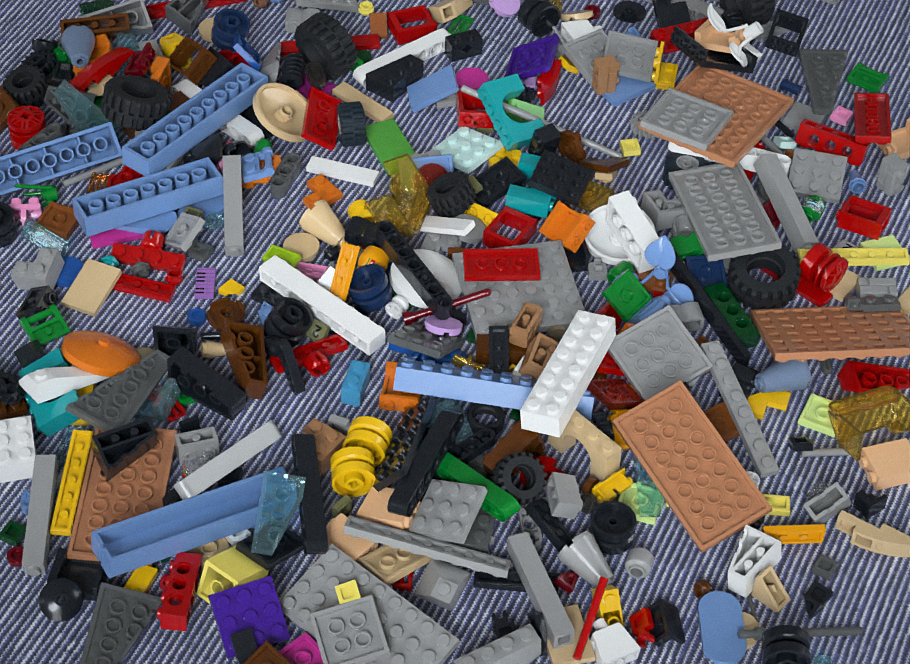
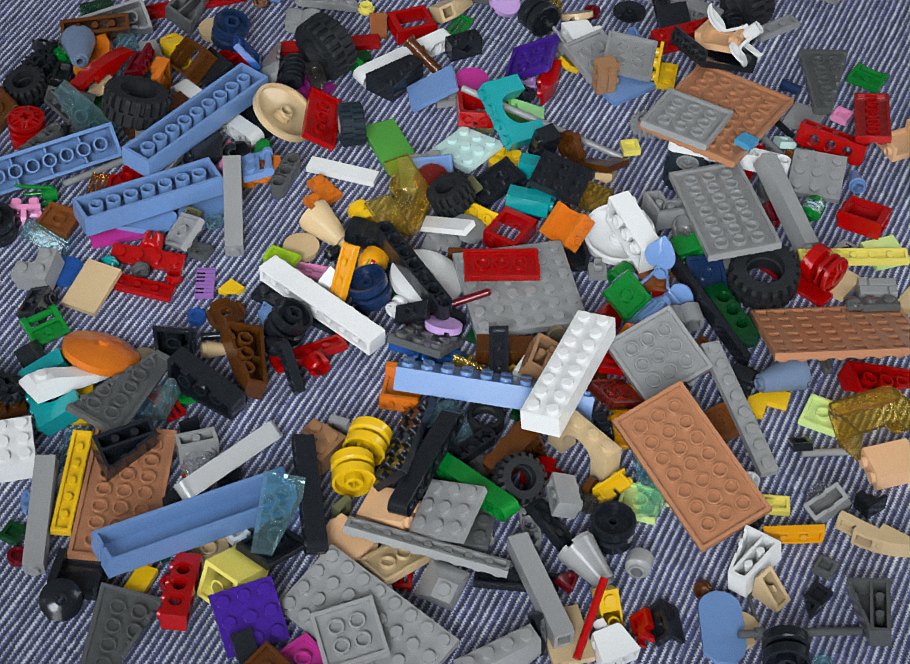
olive tile [306,318,331,341] -> none
tan tile [332,82,394,122] -> none
light yellow plate [335,580,361,604] -> none
dark azure brick [341,360,370,407] -> none
black plate [491,610,516,640] -> none
medium nougat brick [509,302,543,348] -> none
black window [764,9,809,57] -> none
light grey brick [876,153,908,196] -> none
none -> black plate [394,299,431,325]
none -> reddish brown pin [403,35,442,73]
none -> dark azure tile [734,132,760,151]
none -> dark grey wedge [847,578,892,647]

